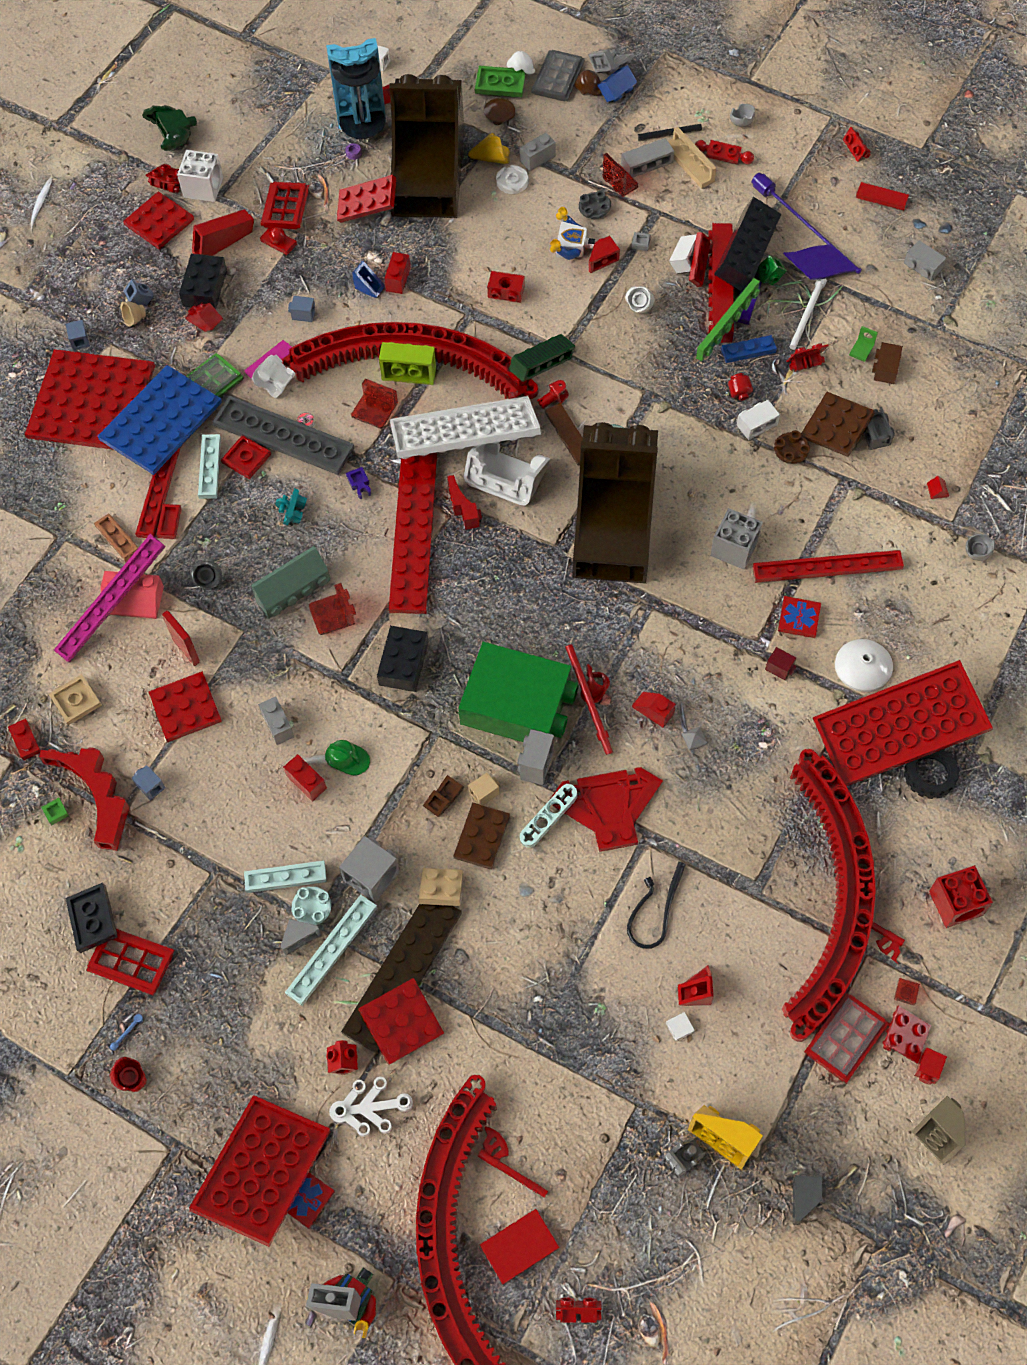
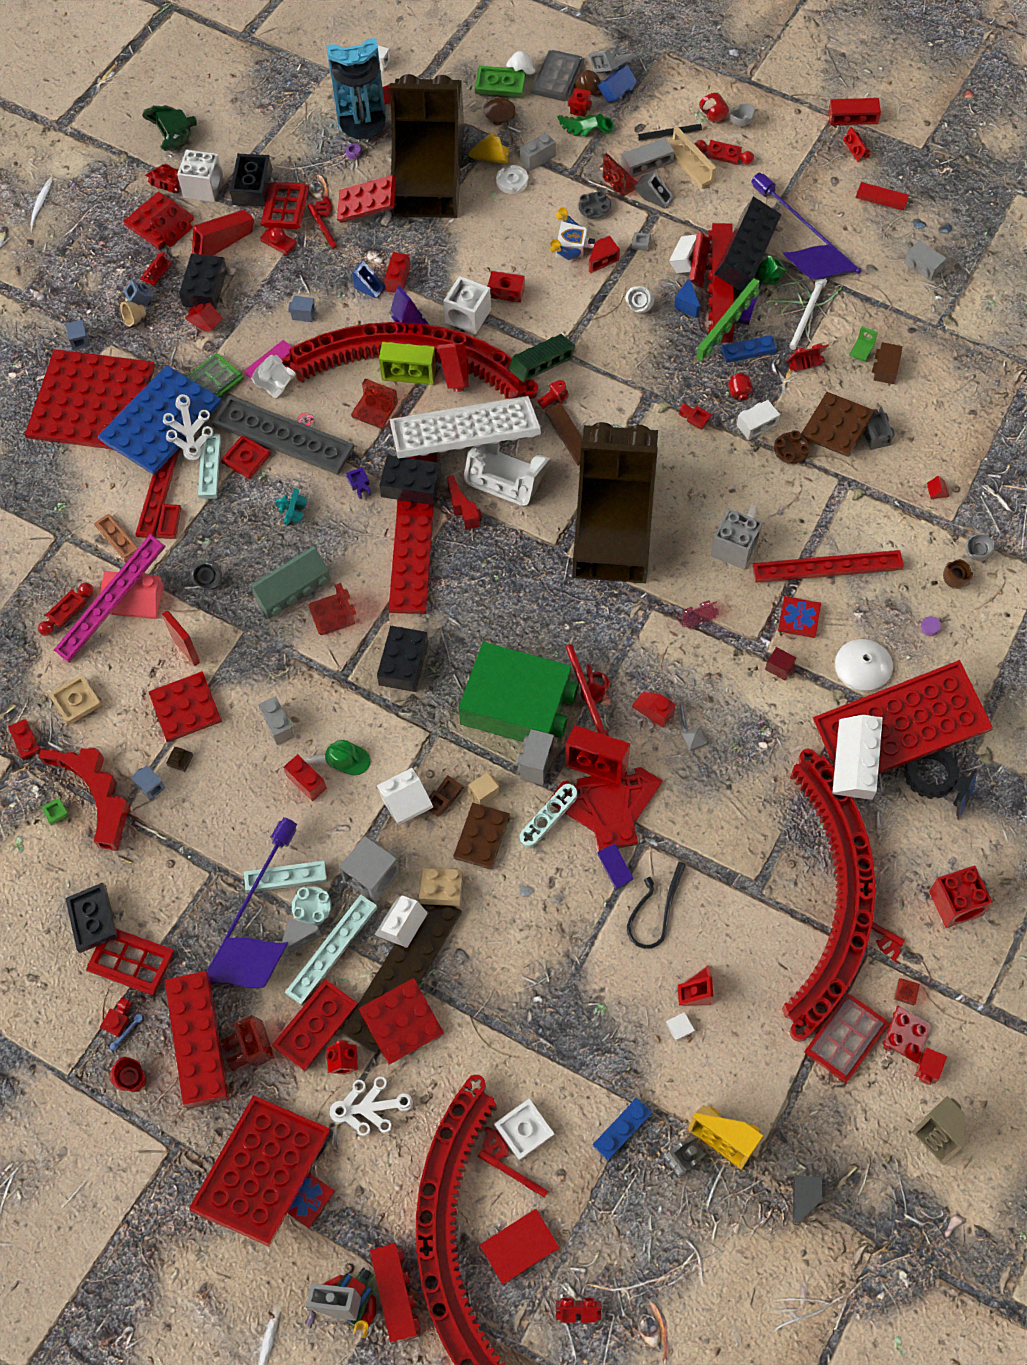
none -> red plate [38,583,93,636]
none -> red plate [100,997,132,1037]
none -> red hinge [140,251,173,286]
none -> red hinge [149,200,193,248]
none -> white plant [163,395,213,460]
none -> red brick [164,971,230,1109]
none -> dark brown tile [166,746,193,772]
none -> dark purple flag [207,817,297,988]
none -> clear red brick [221,1015,275,1071]
none -> black brick [230,153,273,207]
none -> red plate [272,979,358,1072]
none -> red piece [307,196,337,249]
none -> red brick [370,1243,421,1344]
none -> white slope [375,896,428,948]
none -> white slope [377,768,433,825]
none -> black brick [379,455,442,505]
none -> dark purple wedge [390,286,429,325]
none -> red slope [438,343,469,392]
none -> white brick [443,276,491,335]
none -> white plate [494,1099,554,1161]
none -> green plant [557,114,614,136]
none -> red brick [565,725,630,785]
none -> red brick [568,88,592,117]
none -> blue plate [592,1098,652,1161]
none -> dark purple tile [596,843,634,889]
none -> dark grey slope [634,171,674,208]
none -> blue slope [674,280,700,318]
none -> red plate [678,403,712,430]
none -> clear pink hinge [678,600,719,628]
none -> red helmet [699,92,729,123]
none -> red brick [828,98,881,126]
none -> white slope [832,715,883,800]
none -> medium lavender tile [921,616,941,636]
none -> reddish brown hair [943,559,973,589]
none -> black piece [953,769,977,820]

